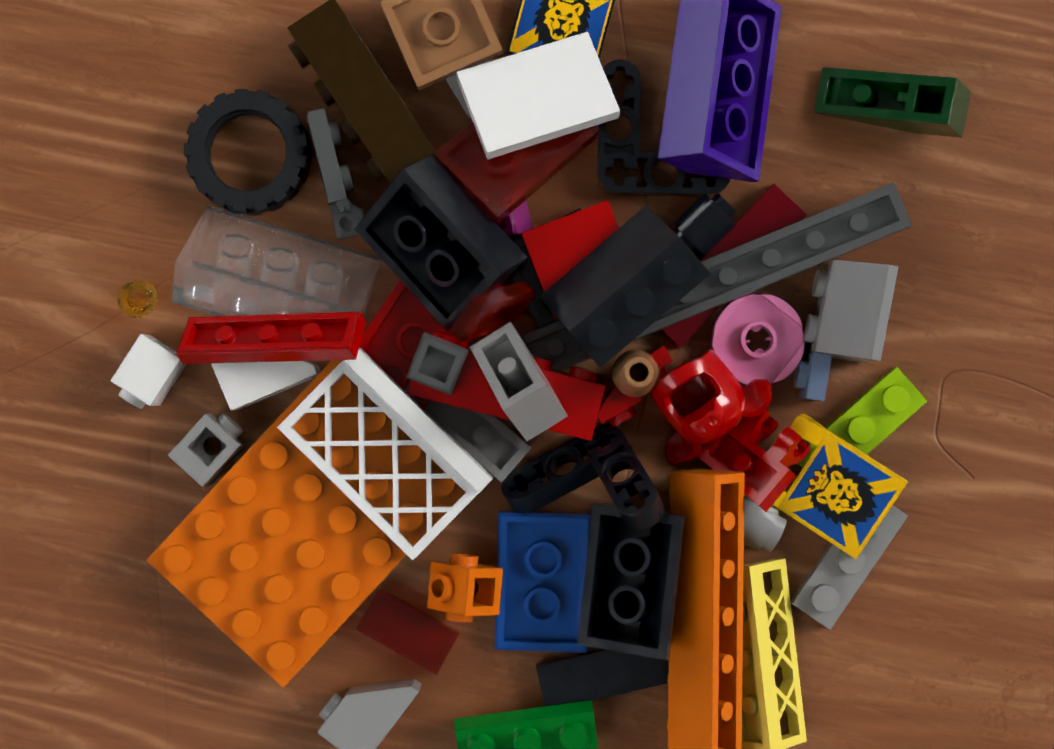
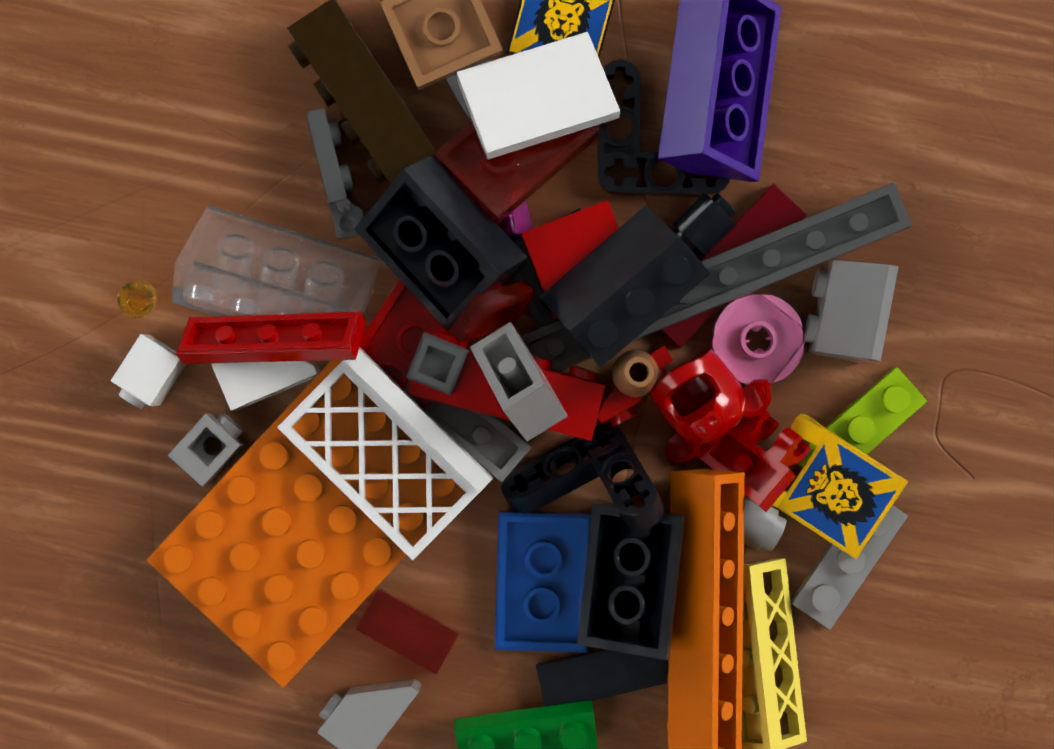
black tyre [184,89,312,216] -> none
orange brick [427,553,503,622] -> none
sand blue plate [794,352,832,401] -> none
dark green slope [814,67,971,138] -> none

